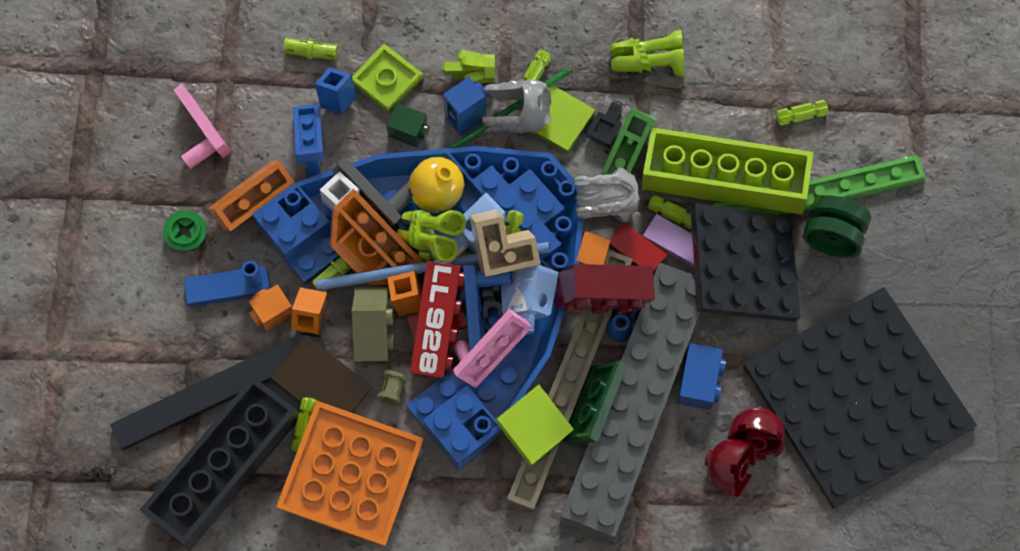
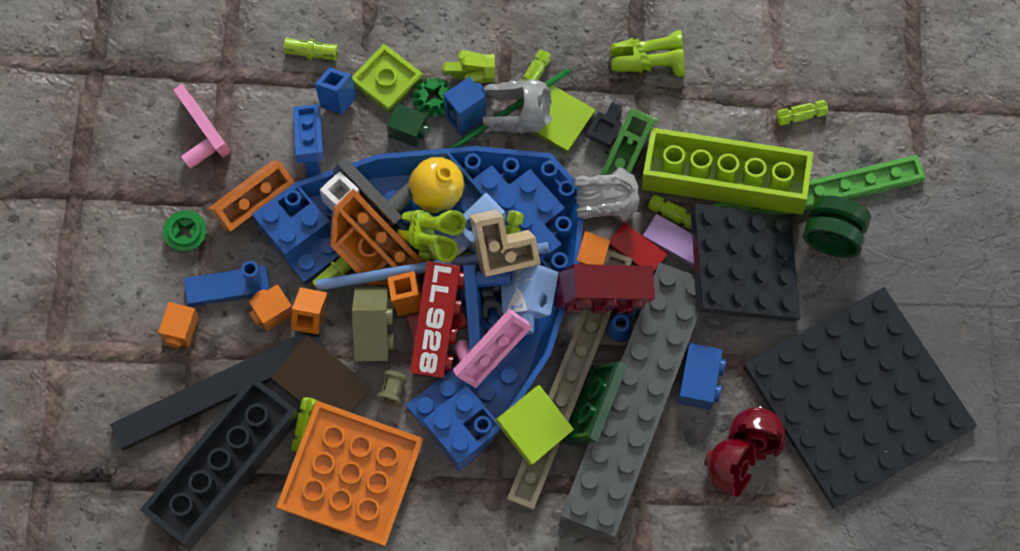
none -> orange brick [158,302,199,349]
none -> green gear [413,76,452,117]

